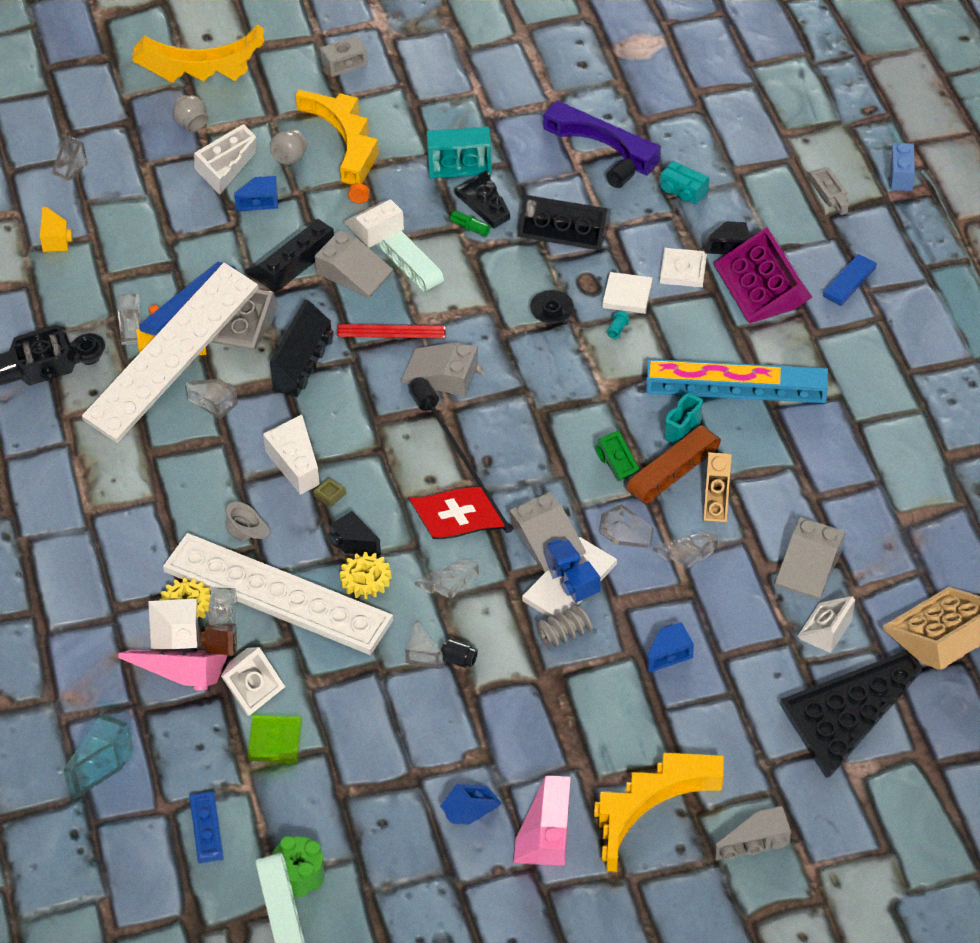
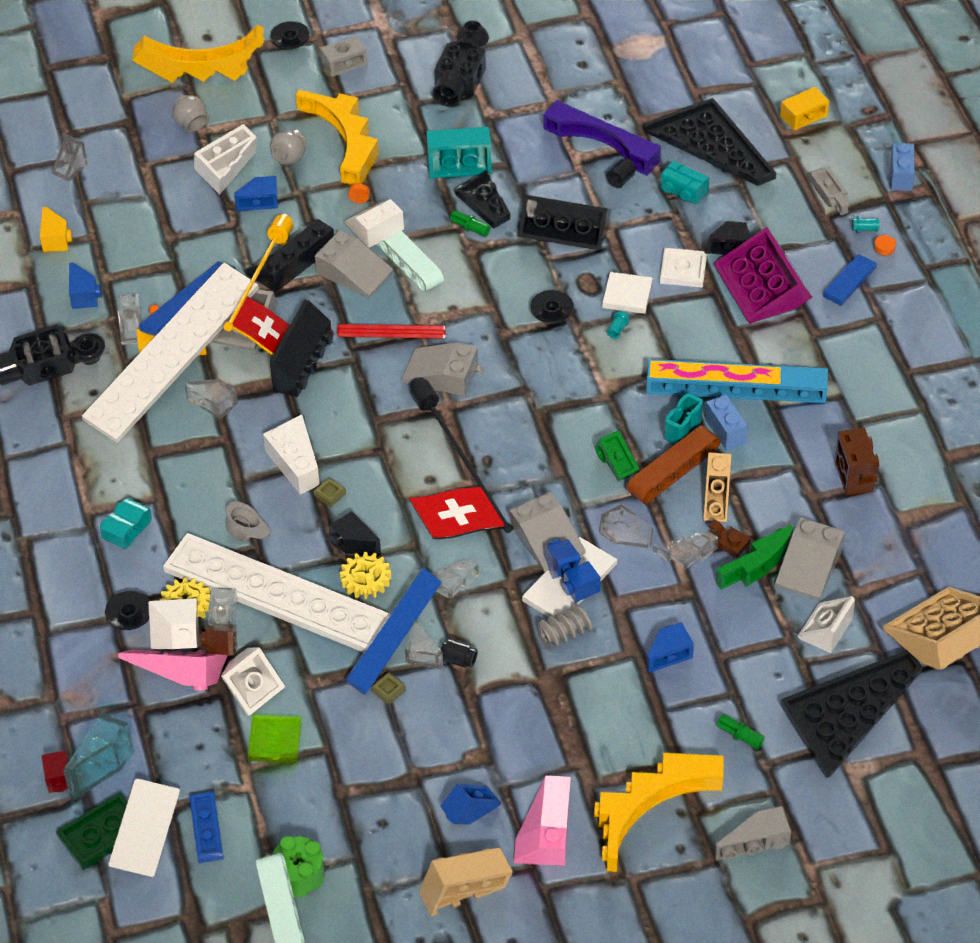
none -> dark red brick [41,750,73,793]
none -> dark green tile [56,792,128,870]
none -> blue slope [69,263,102,309]
none -> teal brick [100,498,152,549]
none -> black dish [105,591,150,630]
none -> white sticker [109,779,180,877]
none -> flag [224,214,293,355]
none -> black dish [270,21,310,49]
none -> blue tile [345,568,442,695]
none -> olive tile [371,672,406,705]
none -> tan wedge [419,848,513,917]
none -> black brick [433,20,489,107]
none -> black wing [643,98,776,186]
none -> medium blue brick [705,395,747,450]
none -> reddish brown plate [707,520,750,558]
none -> green slope [716,525,794,590]
none -> green axle [716,714,765,750]
none -> yellow brick [780,87,829,131]
none -> reddish brown piece [834,428,879,496]
none -> teal pin [852,216,879,233]
none -> orange tile [874,235,896,256]

